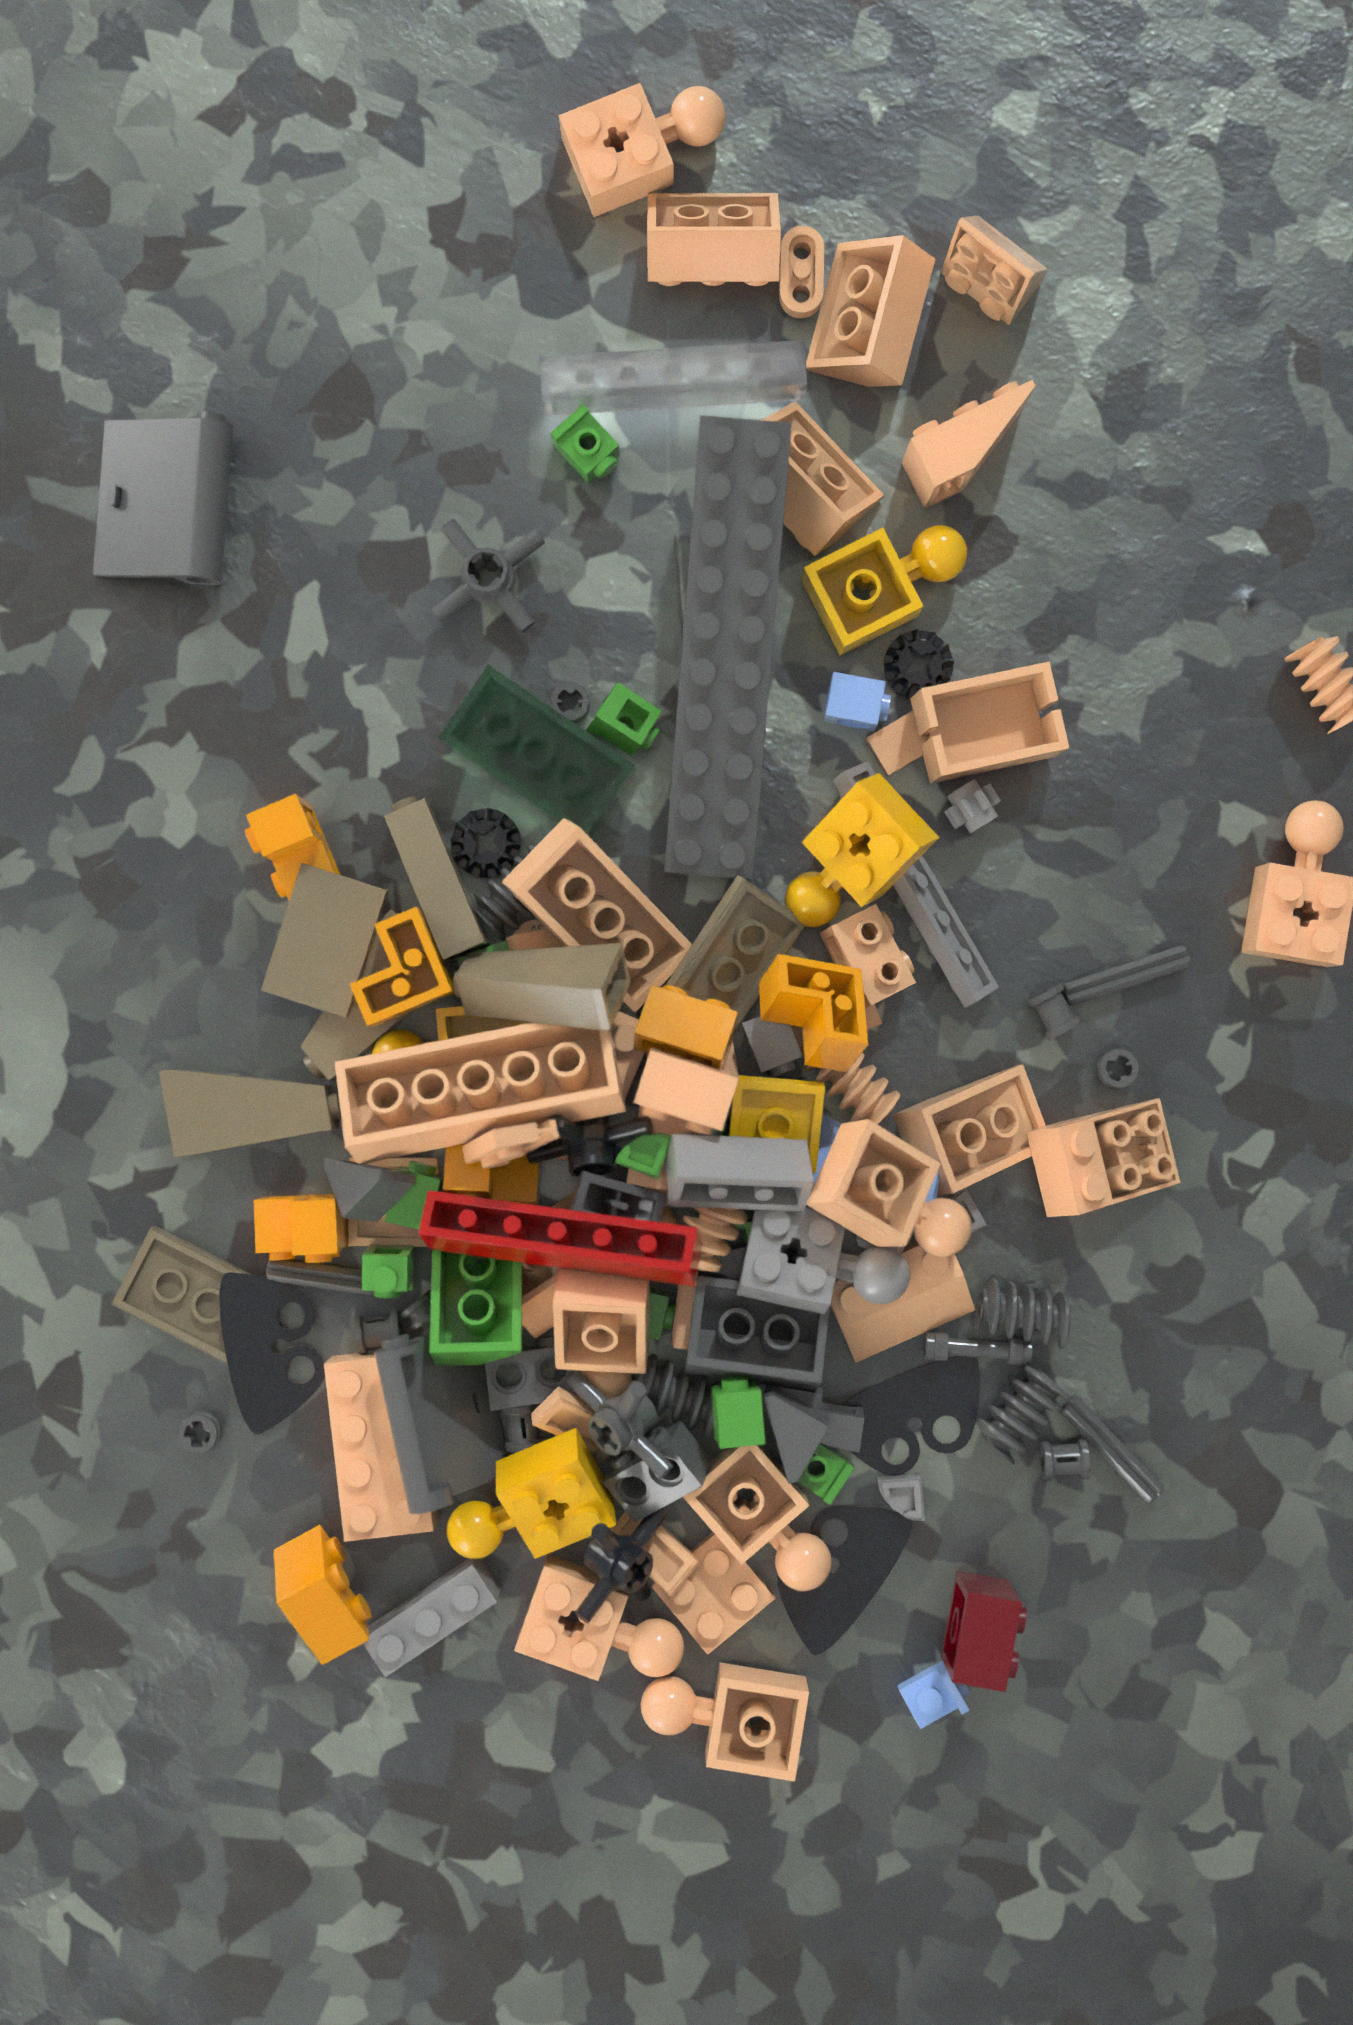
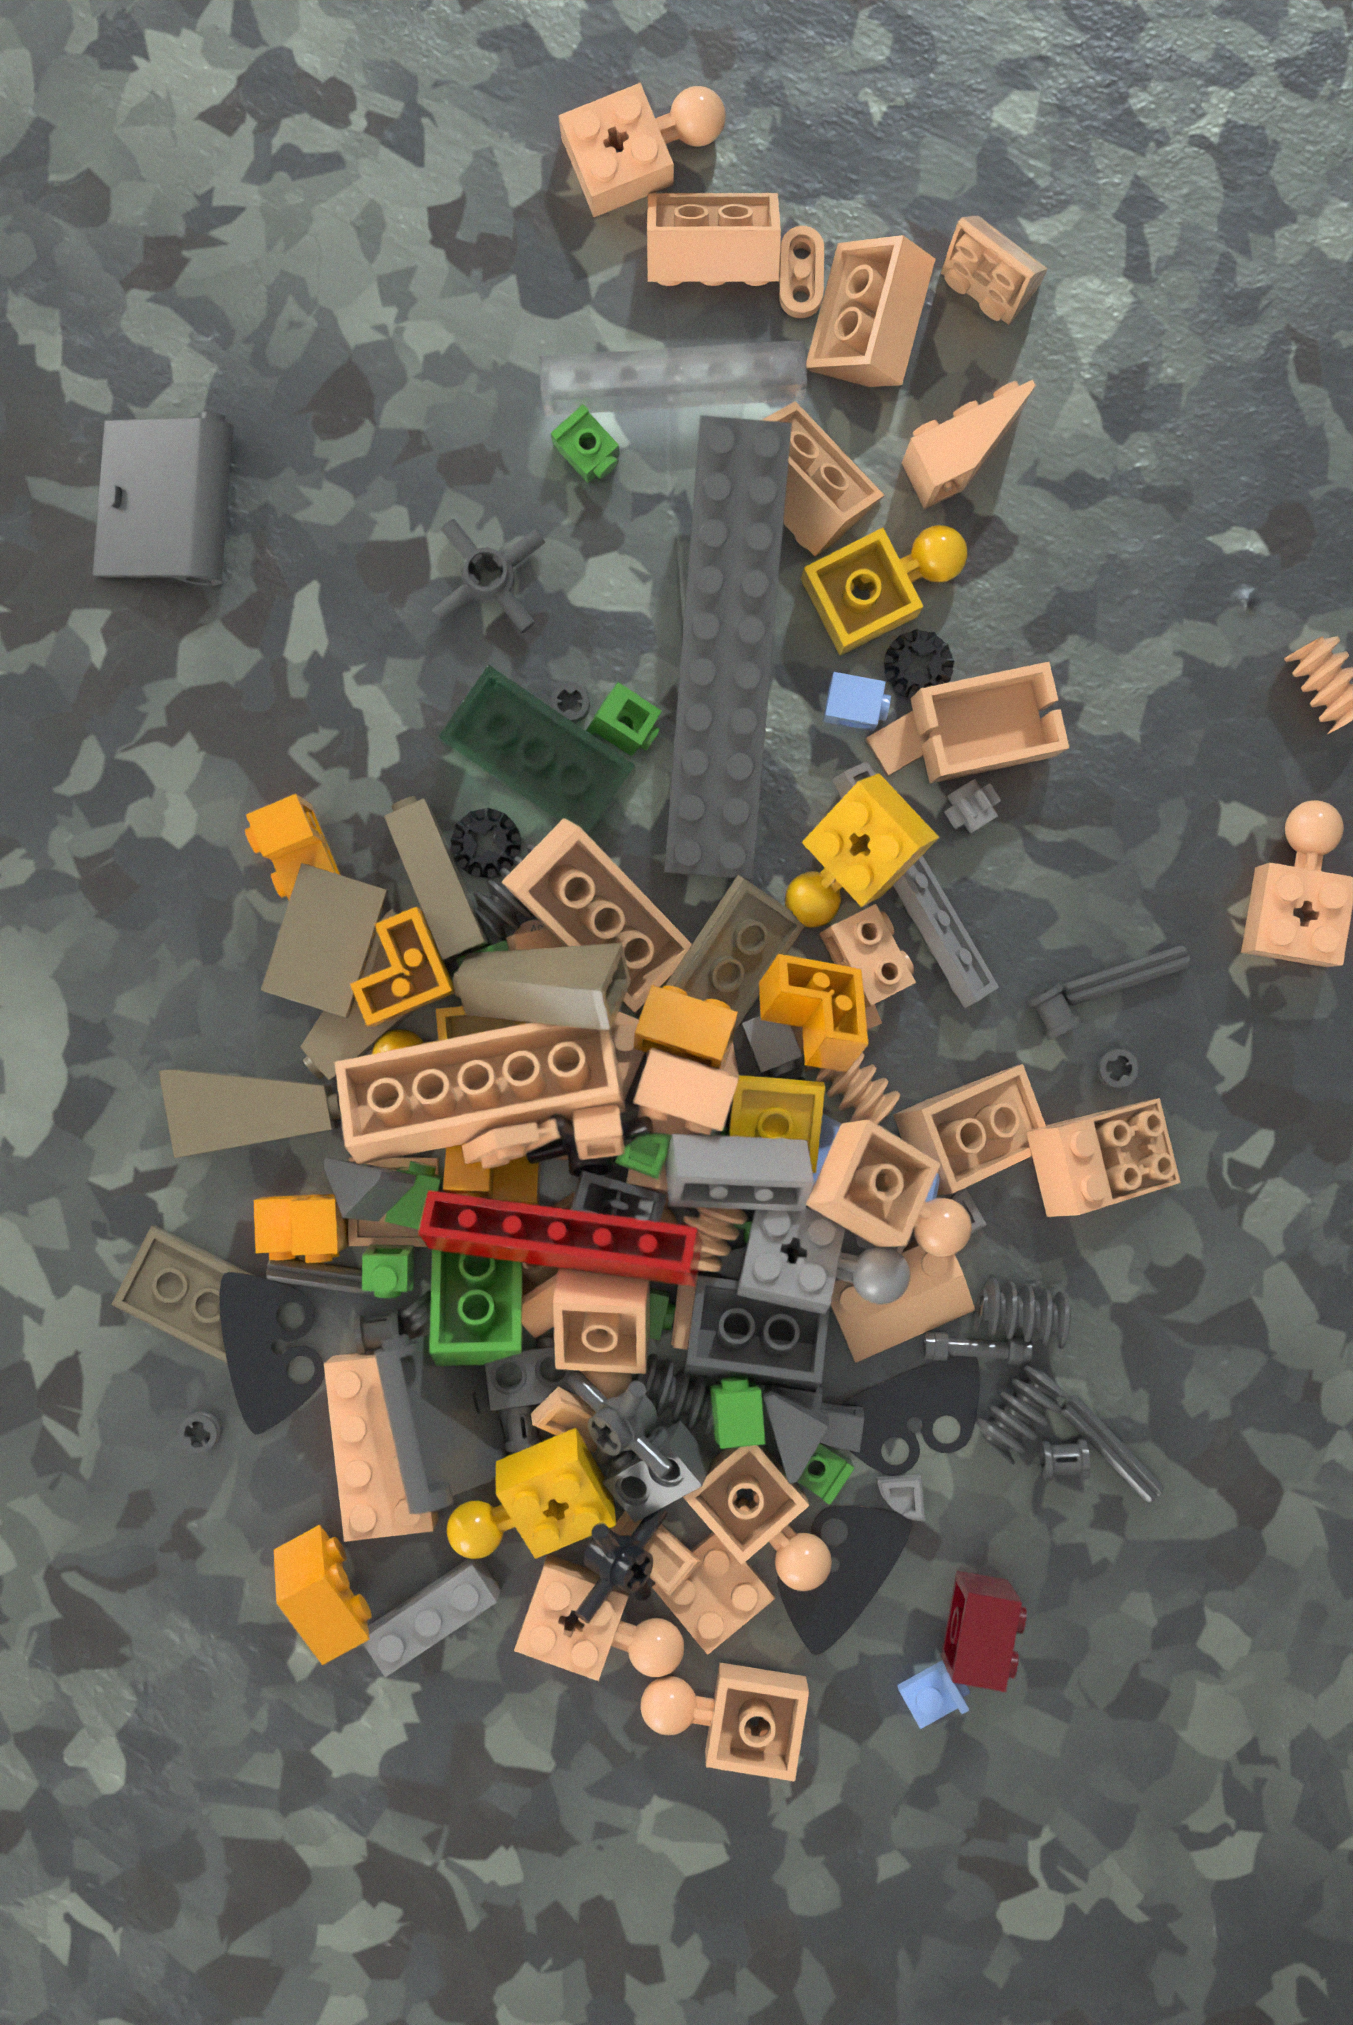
none -> light nougat slope [573,1105,625,1160]

